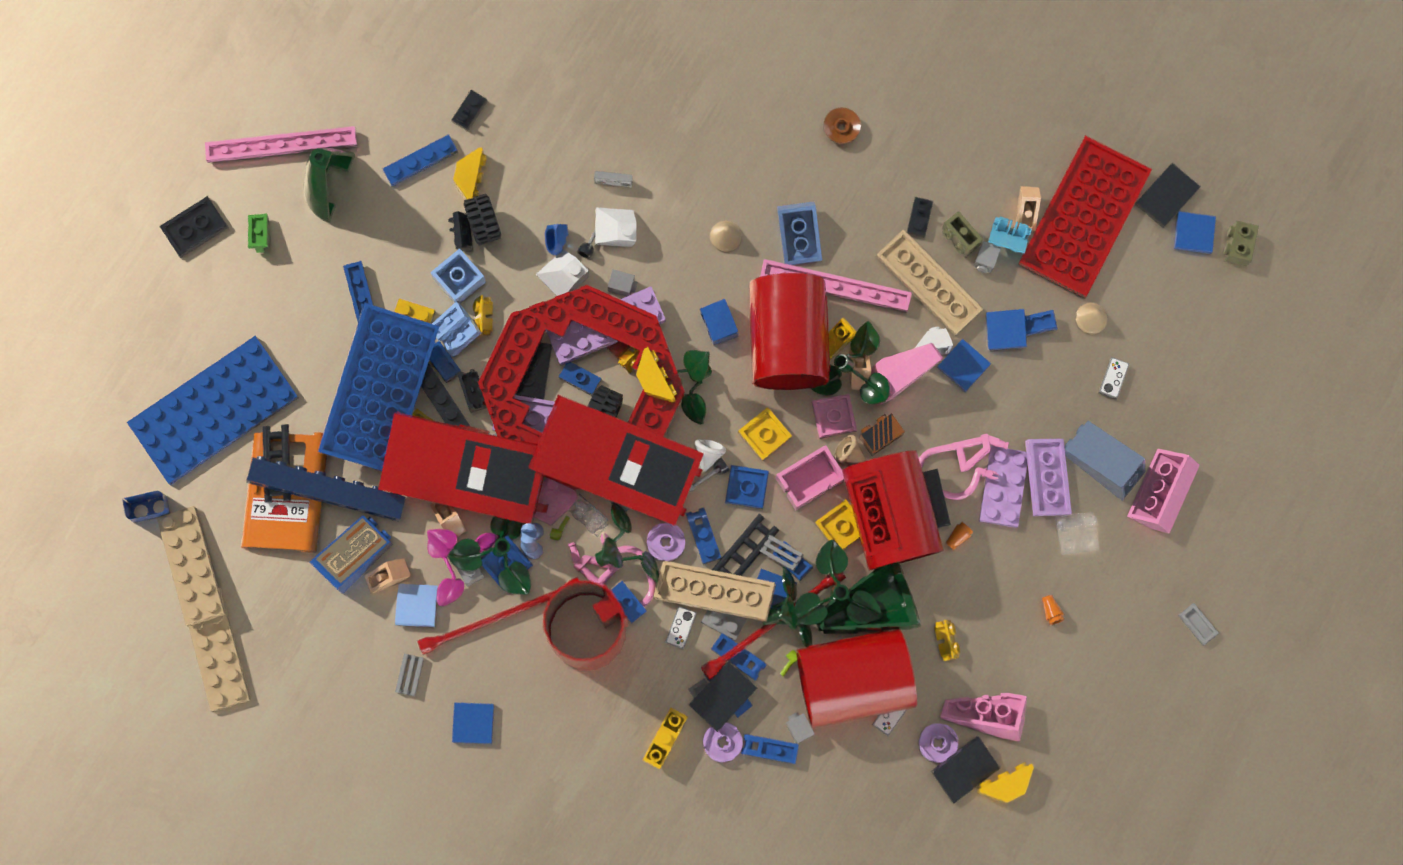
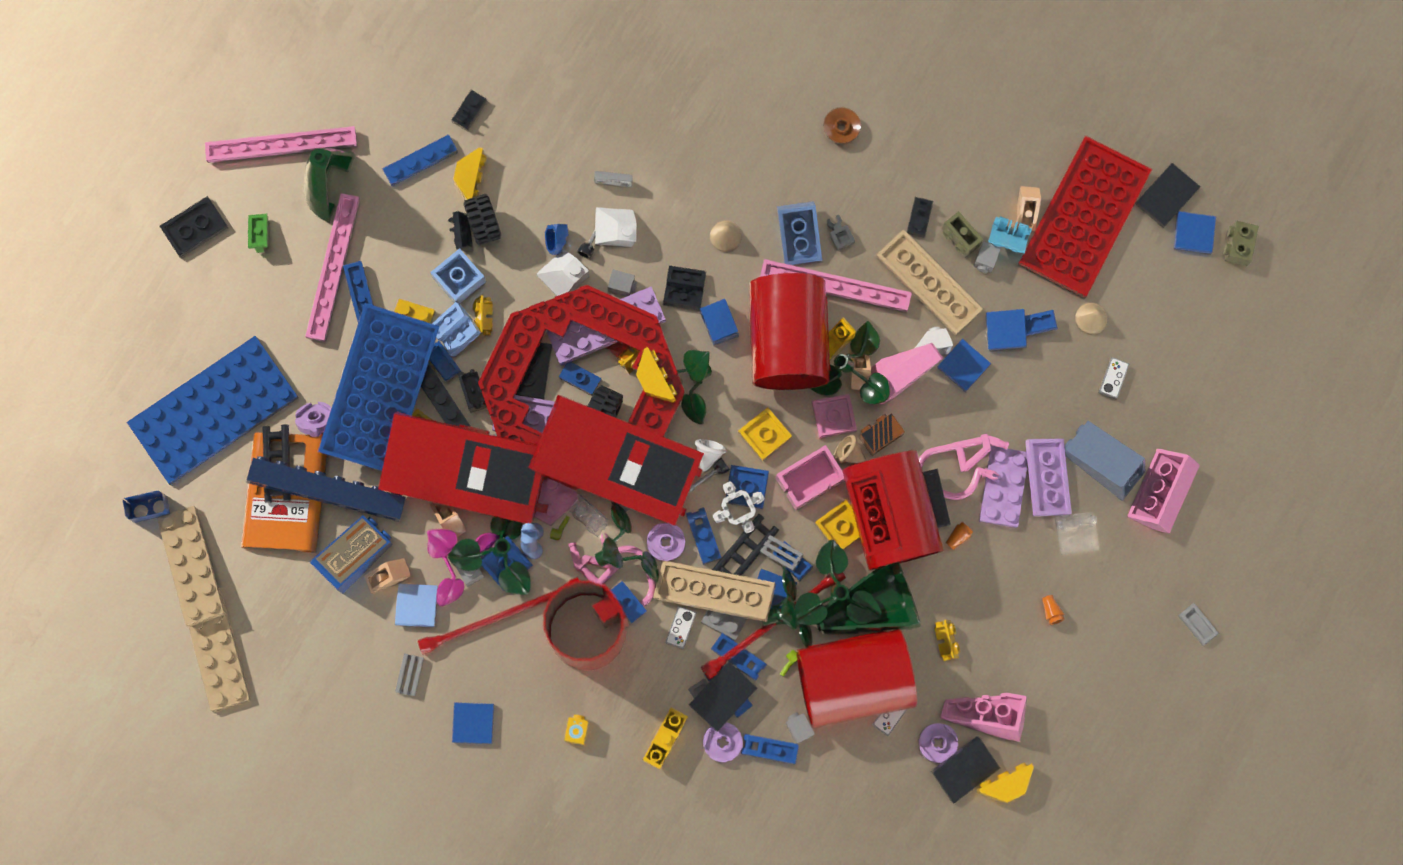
none -> lavender plate [295,402,331,437]
none -> bright pink plate [305,193,360,342]
none -> yellow brick [564,714,589,745]
none -> black slope [663,265,706,311]
none -> white piece [713,481,764,533]
none -> dark grey plate [827,215,855,250]

